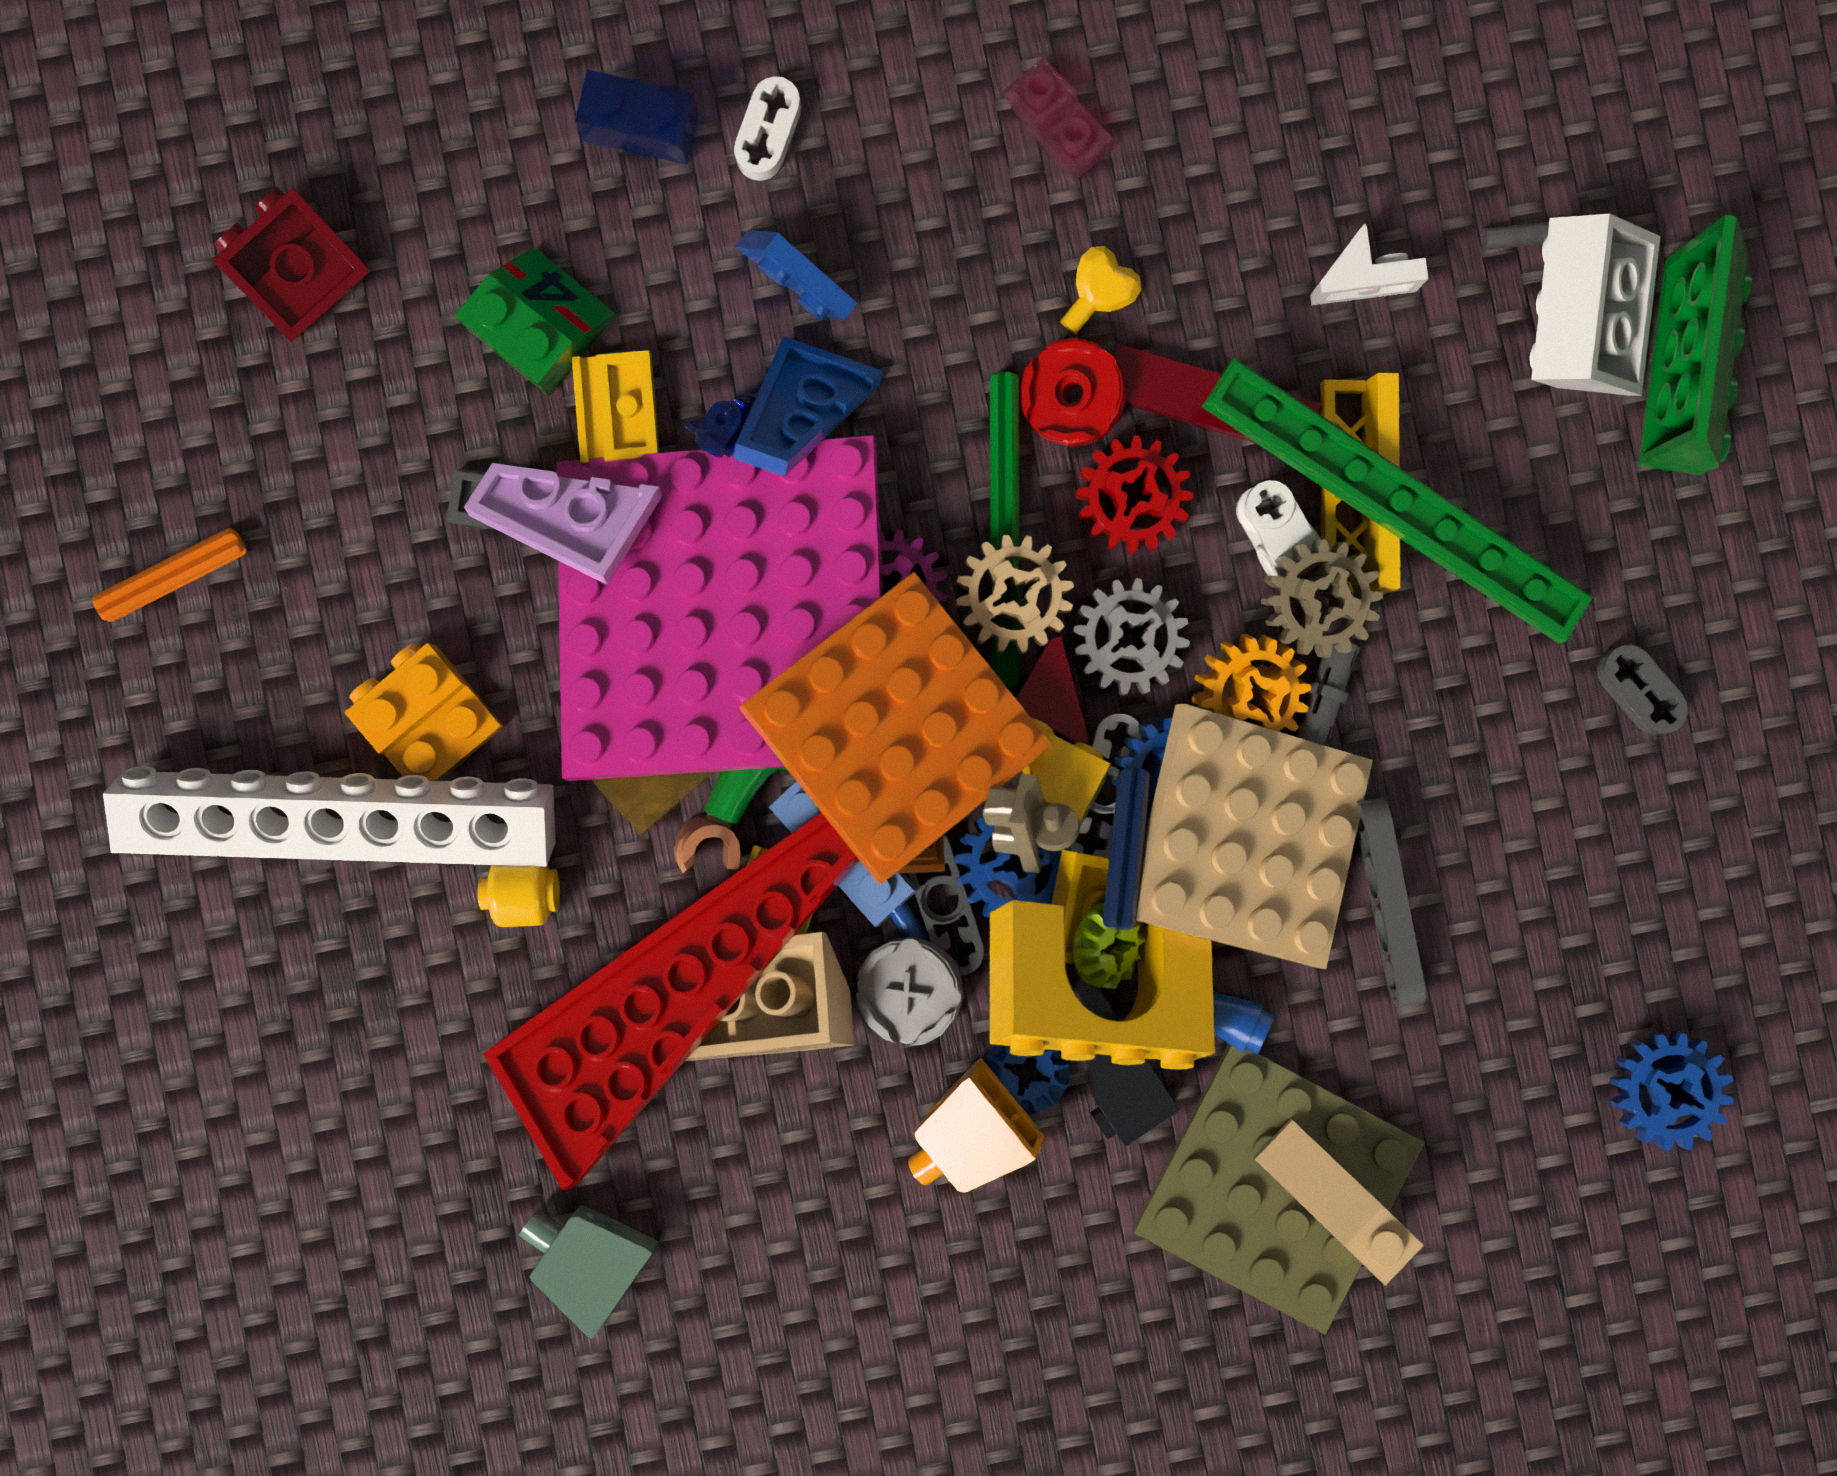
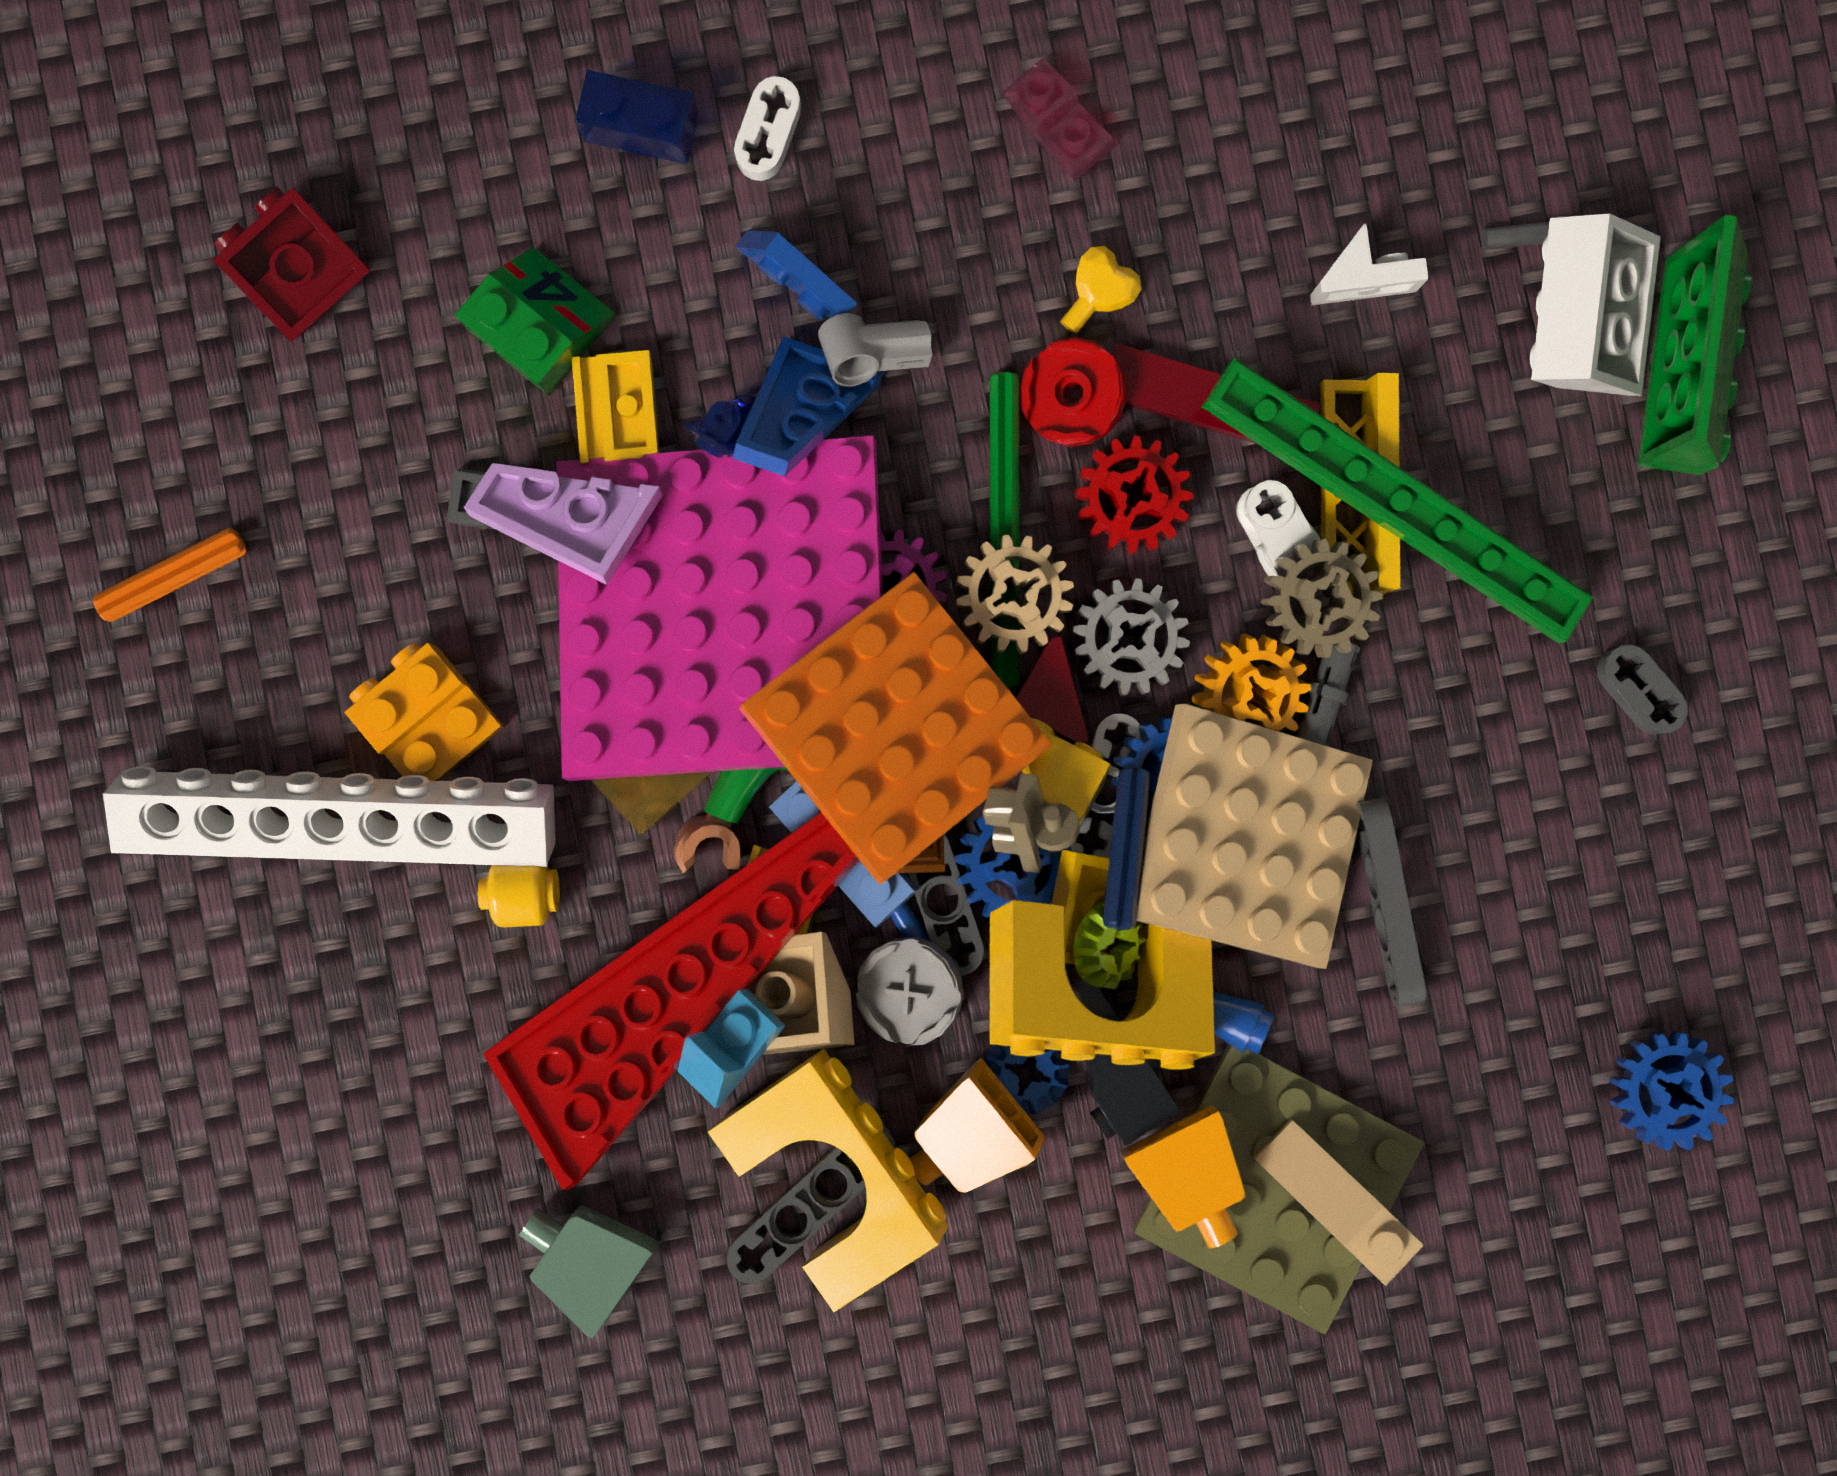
none -> dark azure slope [678,989,786,1108]
none -> yellow arch [708,1048,949,1312]
none -> dark grey beam [727,1123,896,1284]
none -> light grey piece [818,313,933,387]
none -> light orange torso [1120,1105,1246,1248]

